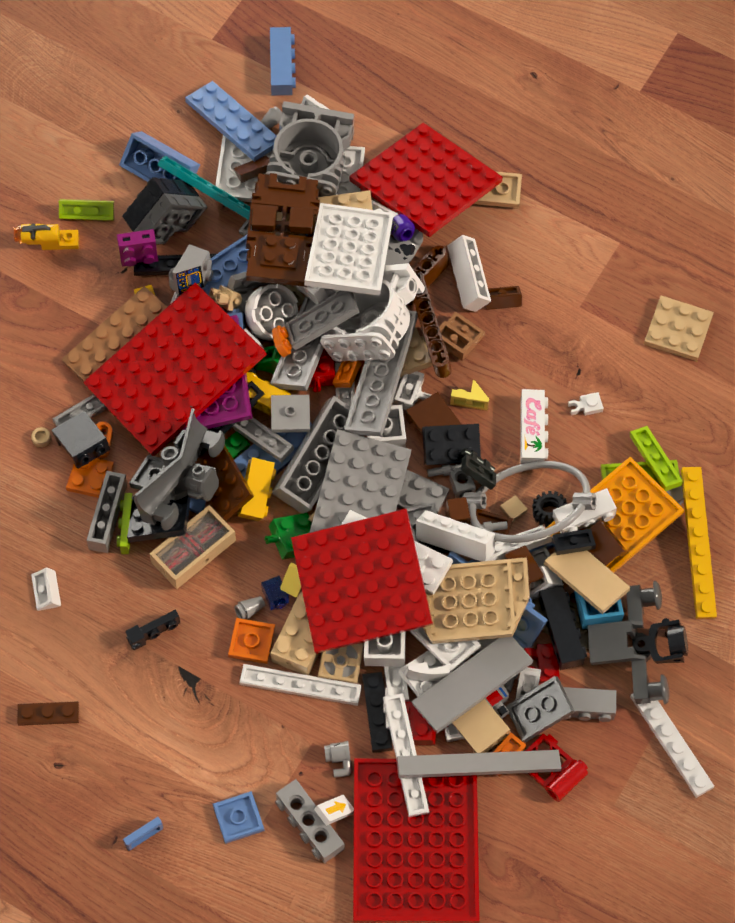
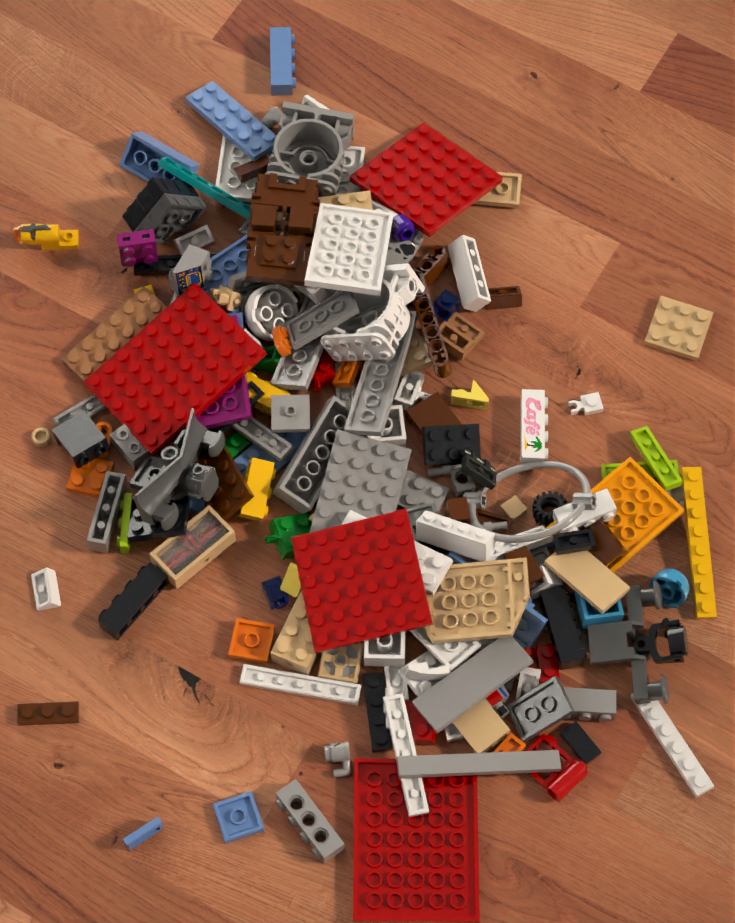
lime plate [59,199,114,220] -> none
black plate [125,609,180,650] -> none
light grey cone [234,596,265,620] -> none
white tile [314,795,354,826] -> none
none -> black brick [98,562,169,640]
none -> light grey brick [109,424,149,471]
none -> white slope [173,225,215,255]
none -> clear blue brick [433,289,460,322]
none -> black tile [560,721,602,765]
none -> dark azure cylinder [649,568,690,608]

